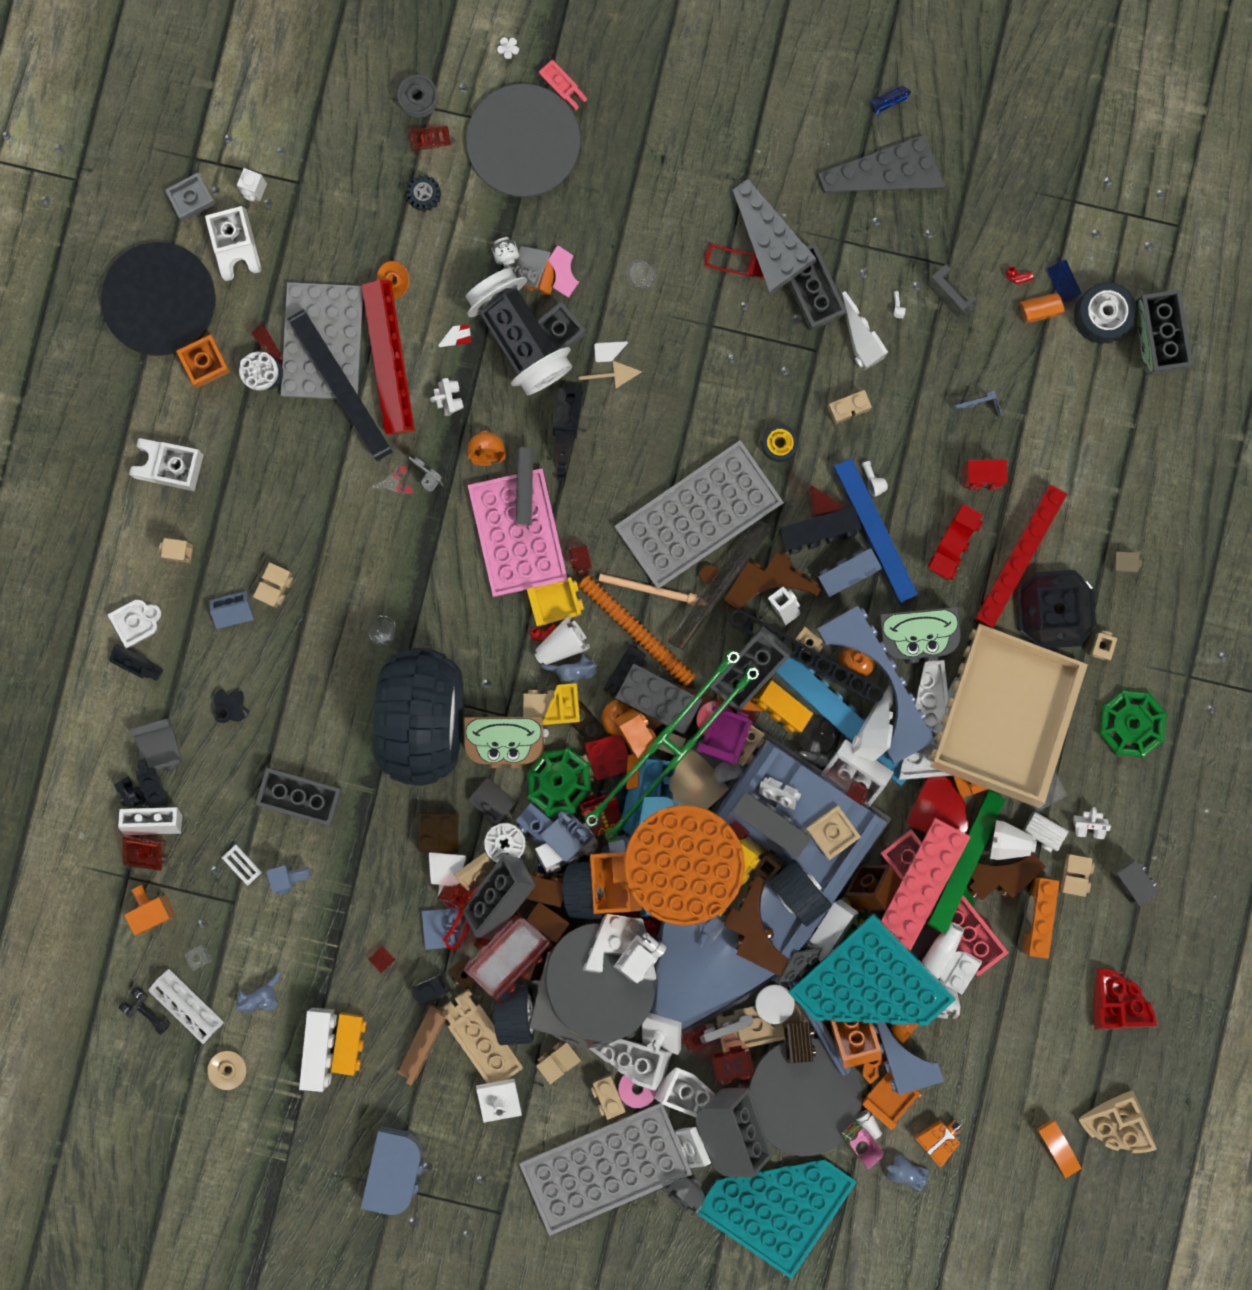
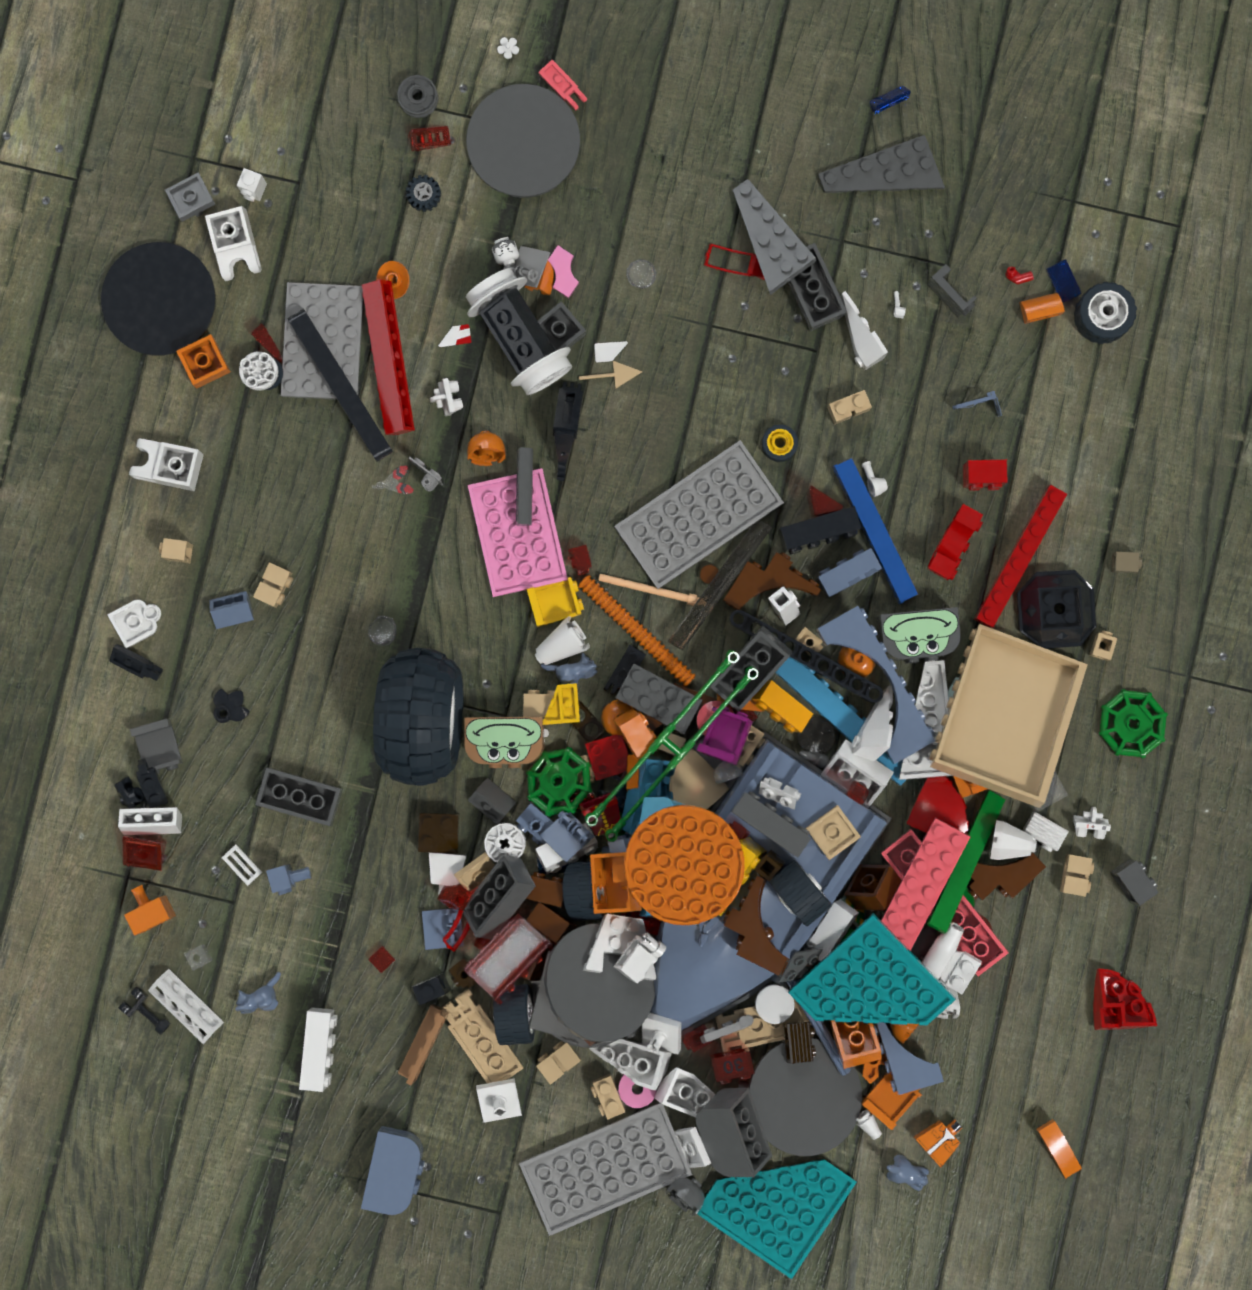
tan dish [208,1051,247,1090] -> none
light orange brick [331,1013,367,1076] -> none
red arm [530,624,557,642] -> none
bright pink piece [841,1122,883,1169] -> none
orange arch [1022,877,1059,959] -> none
tan brick [1079,1090,1157,1153] -> none
dark grey brick [1135,289,1193,376] -> none

